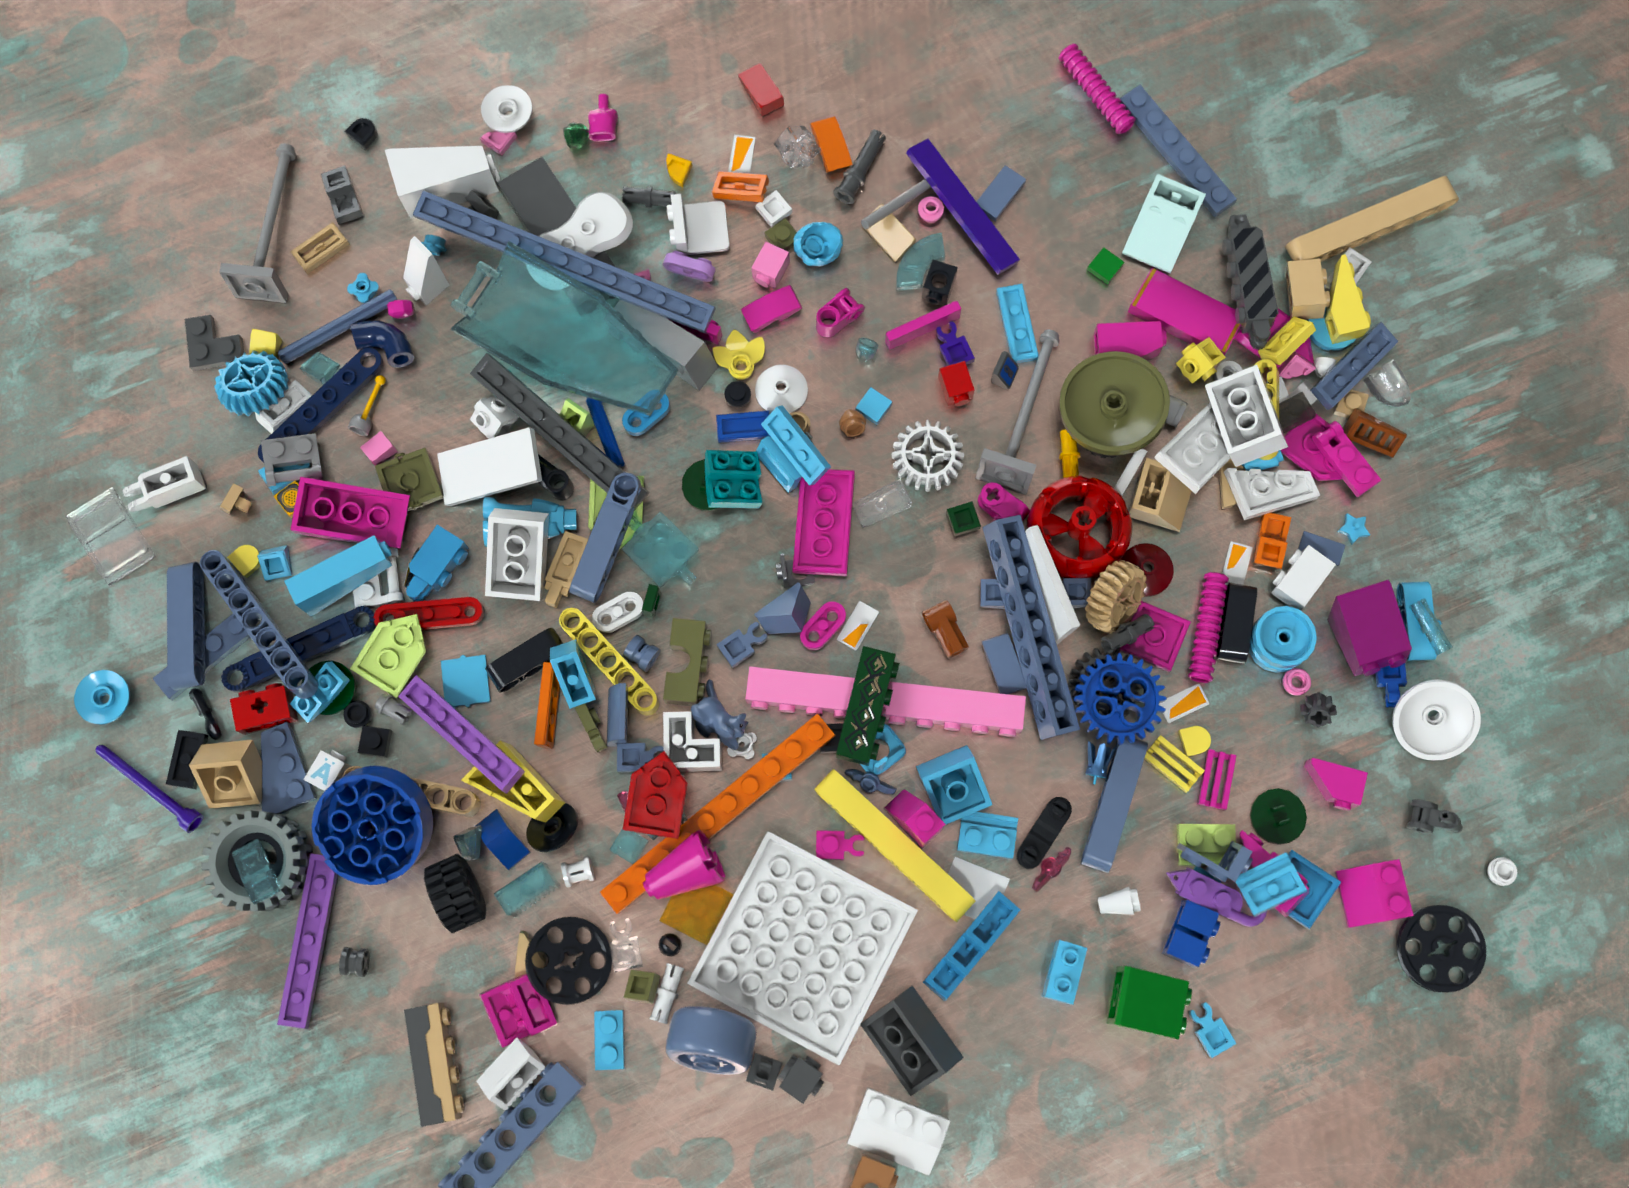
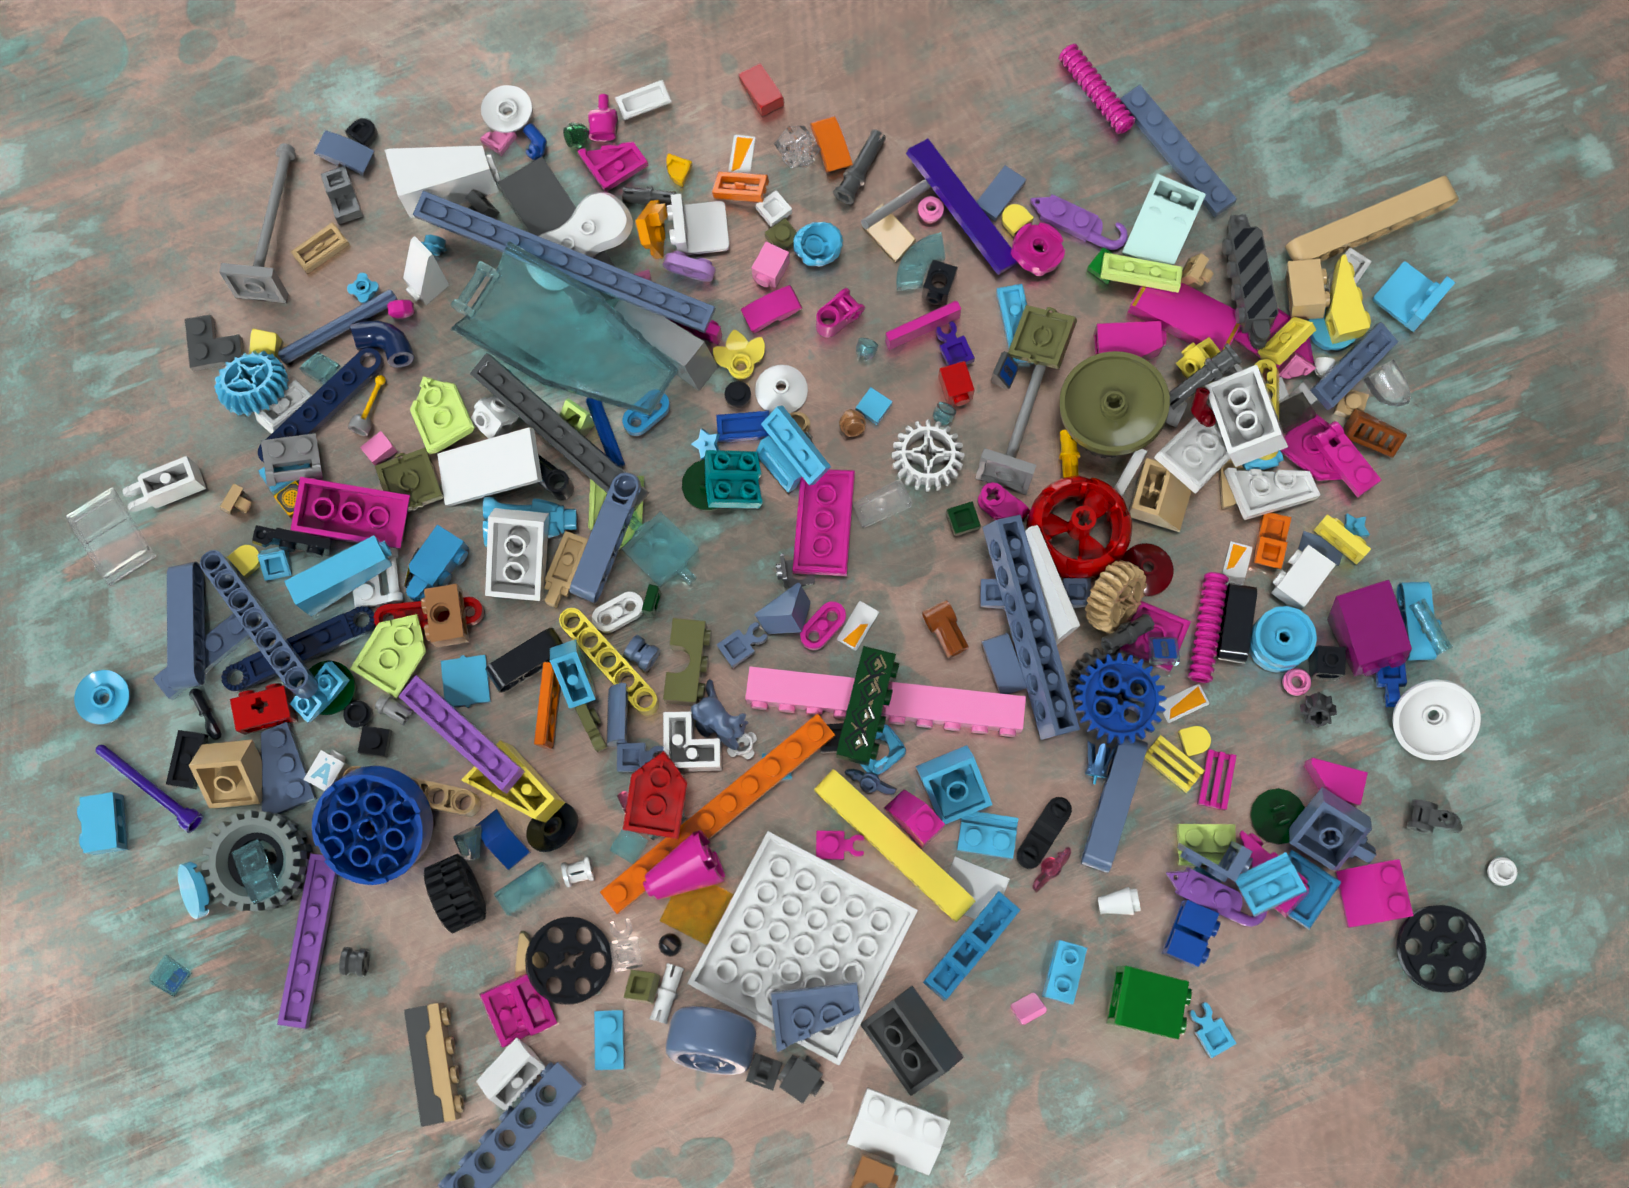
none -> medium azure brick [77,792,128,855]
none -> clear light blue slope [149,955,192,997]
none -> medium azure tile [178,862,210,919]
none -> black hinge [252,525,331,558]
none -> sand blue slope [314,130,374,176]
none -> yellowish green tile [410,376,475,454]
none -> medium nougat brick [421,584,469,648]
none -> blue arm [523,123,547,160]
none -> dark pink wing [577,142,648,192]
none -> white tile [615,80,672,120]
none -> light orange plate [635,200,668,259]
none -> medium azure piece [691,428,720,460]
none -> sand blue wing [771,982,860,1052]
none -> clear light blue hinge [933,402,956,425]
none -> light yellow tile [1002,204,1034,237]
none -> olive plate [1008,305,1077,369]
none -> bright pink slope [1010,993,1047,1025]
none -> dark pink plate [1011,223,1065,276]
none -> medium lavender plate [1030,194,1128,250]
none -> yellowish green tile [1100,253,1183,293]
none -> slope [1149,637,1180,665]
none -> dark grey pin [1169,343,1242,410]
none -> tan tile [1181,253,1214,286]
none -> dark red arm [1191,387,1217,427]
none -> sand blue hinge [1289,787,1376,871]
none -> black brick [1309,645,1346,681]
none -> light yellow plate [1314,514,1371,565]
none -> medium azure bracket [1372,262,1456,332]

